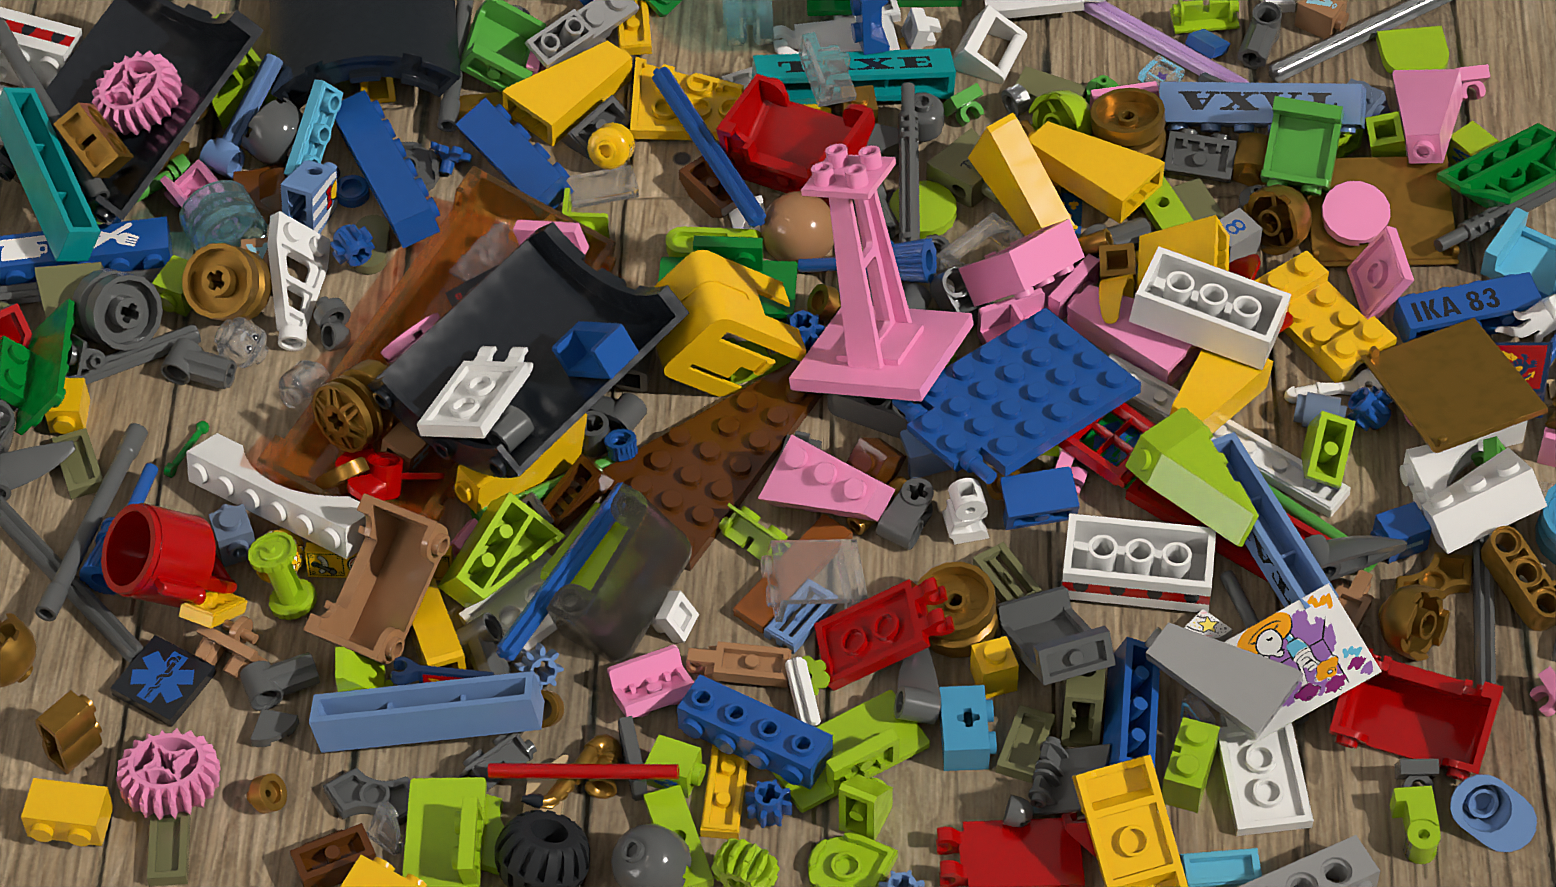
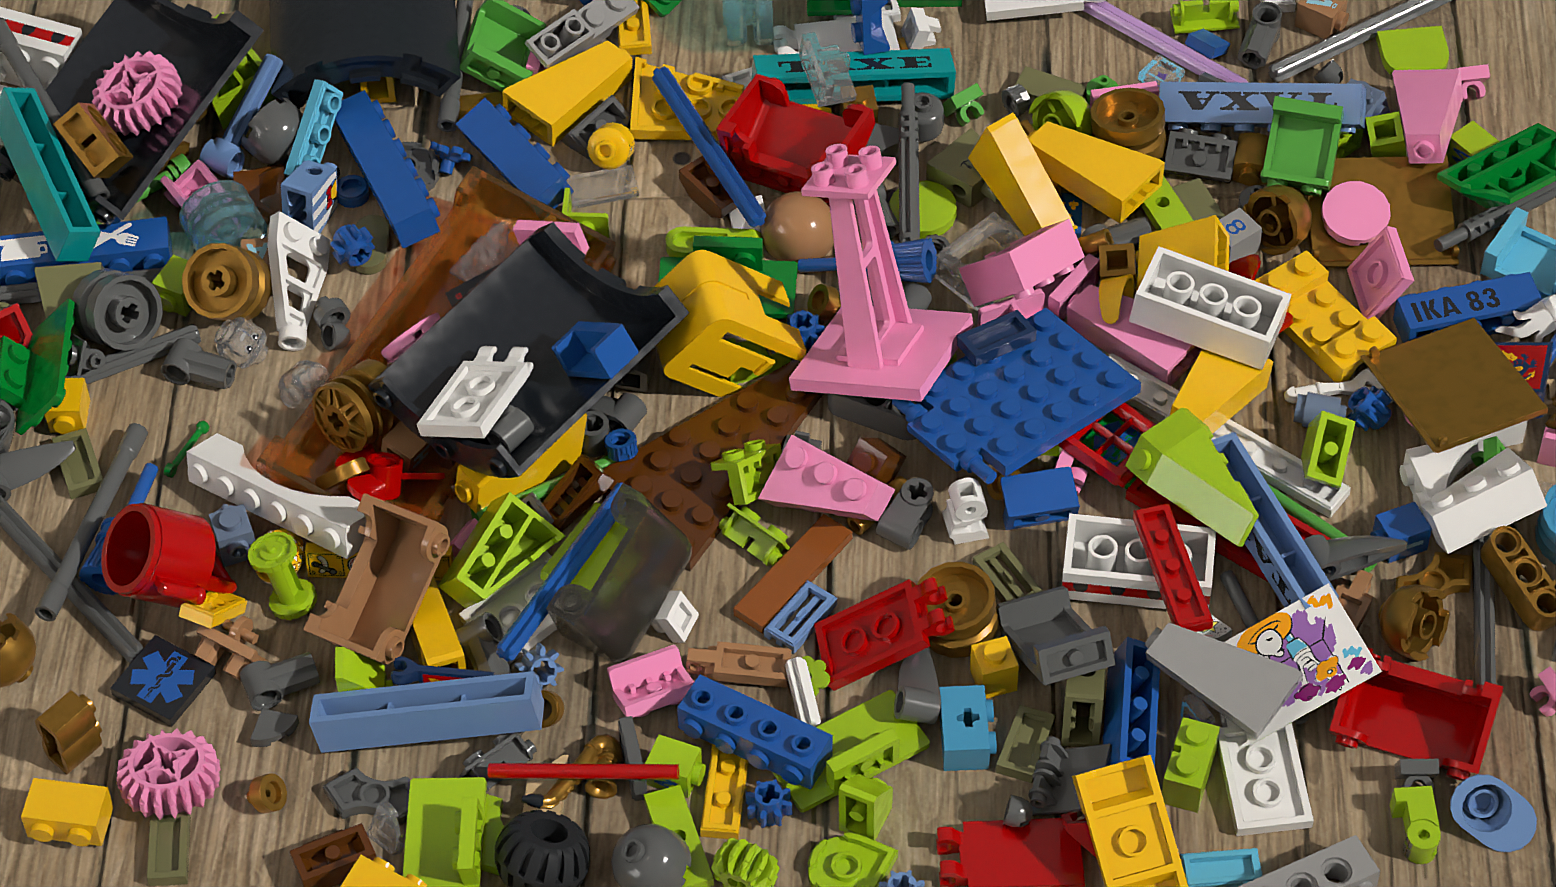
clear panel [761,539,868,622] -> none
medium blue panel [900,429,951,479] -> none
dark grey piece [930,267,988,327] -> none
white tile [952,5,1027,84] -> none
none -> lime bracket [710,439,782,505]
none -> dark blue tile [957,309,1036,367]
none -> red tile [1133,503,1213,632]
none -> dark grey hinge [1314,59,1343,84]

